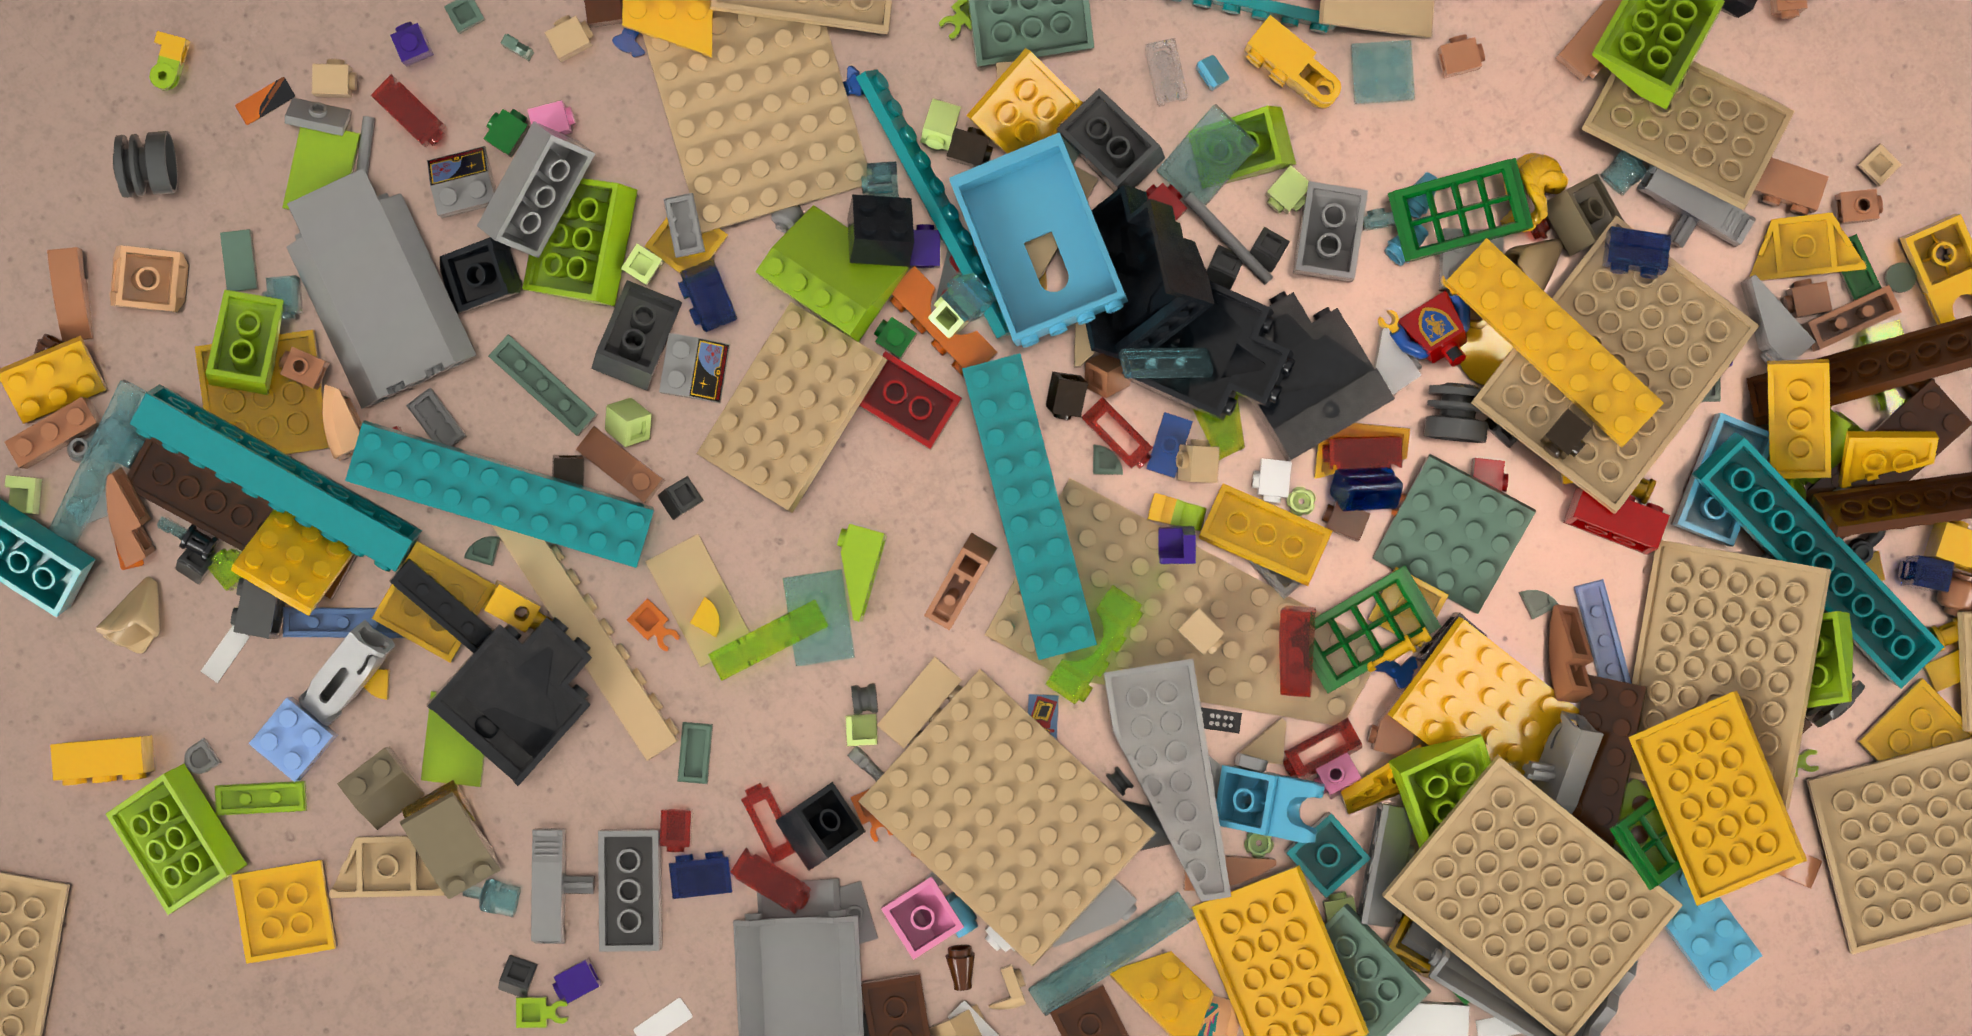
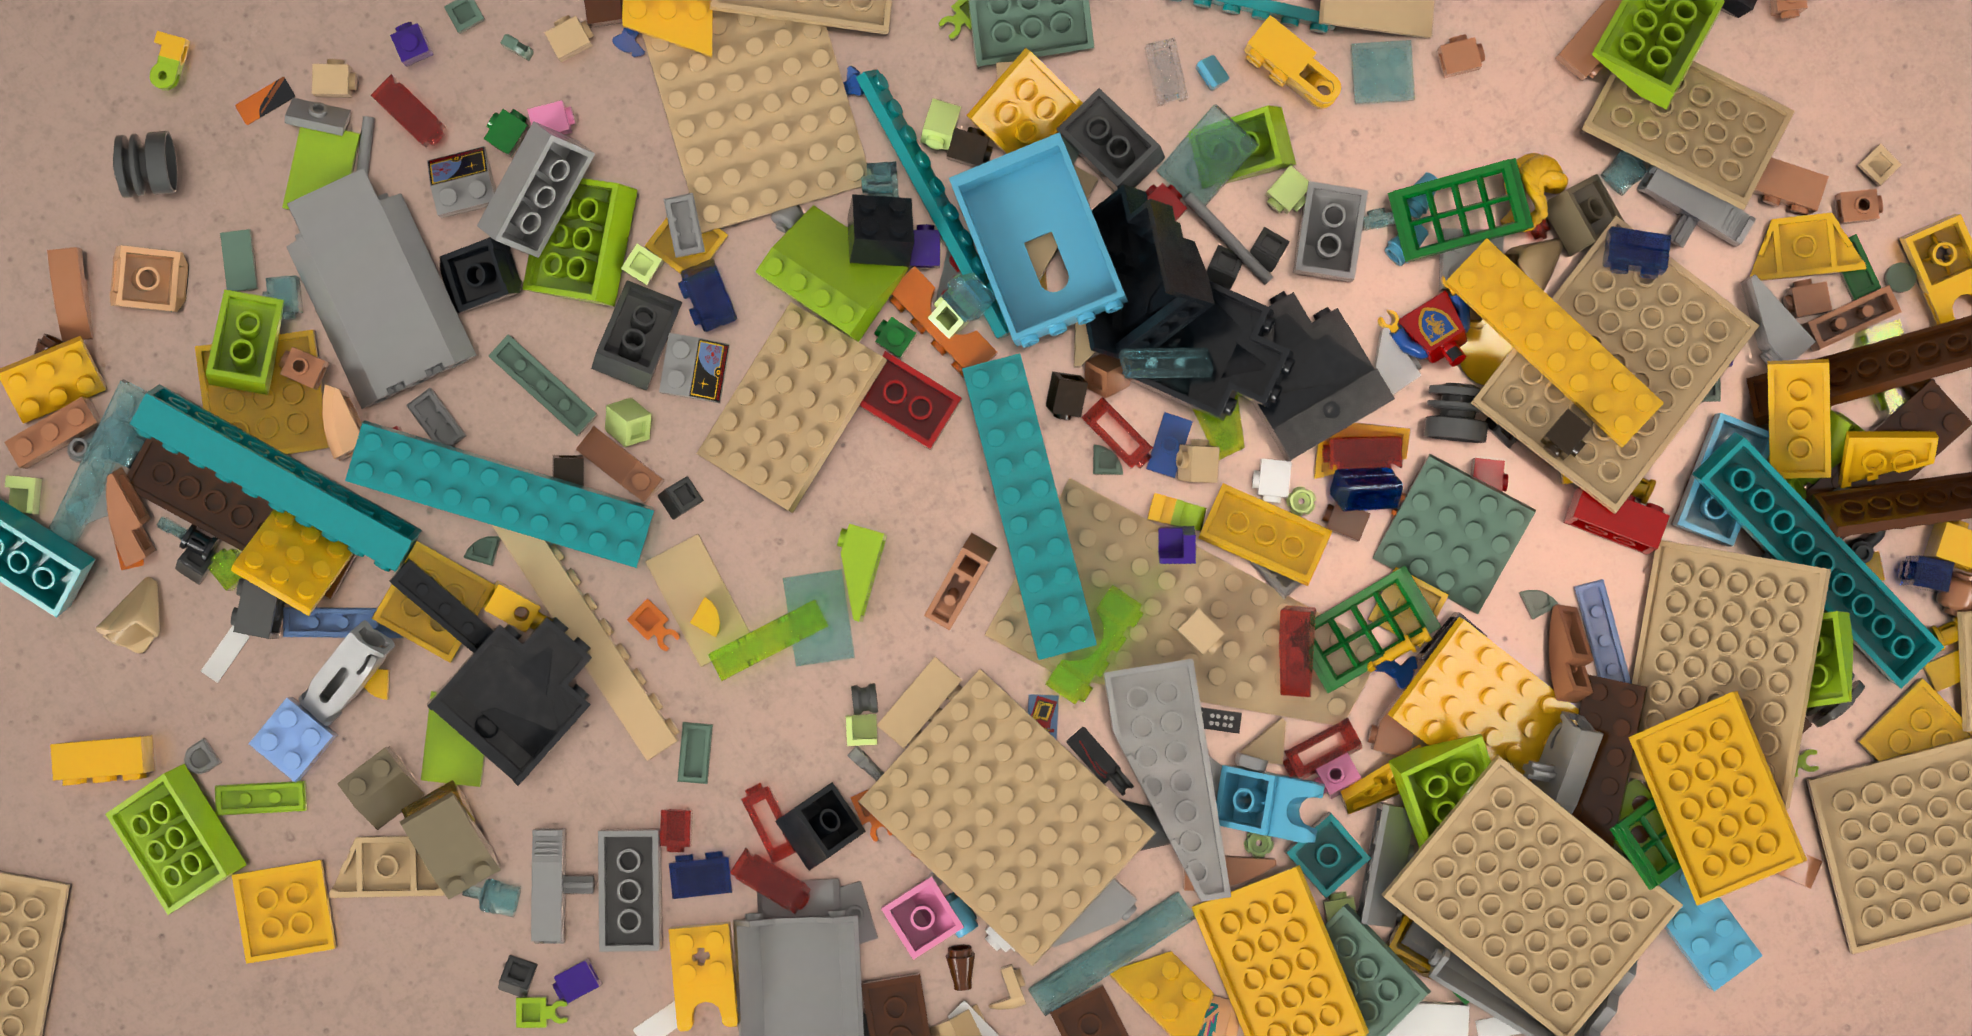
none -> yellow brick [668,922,738,1032]
none -> black sticker [1067,727,1121,784]

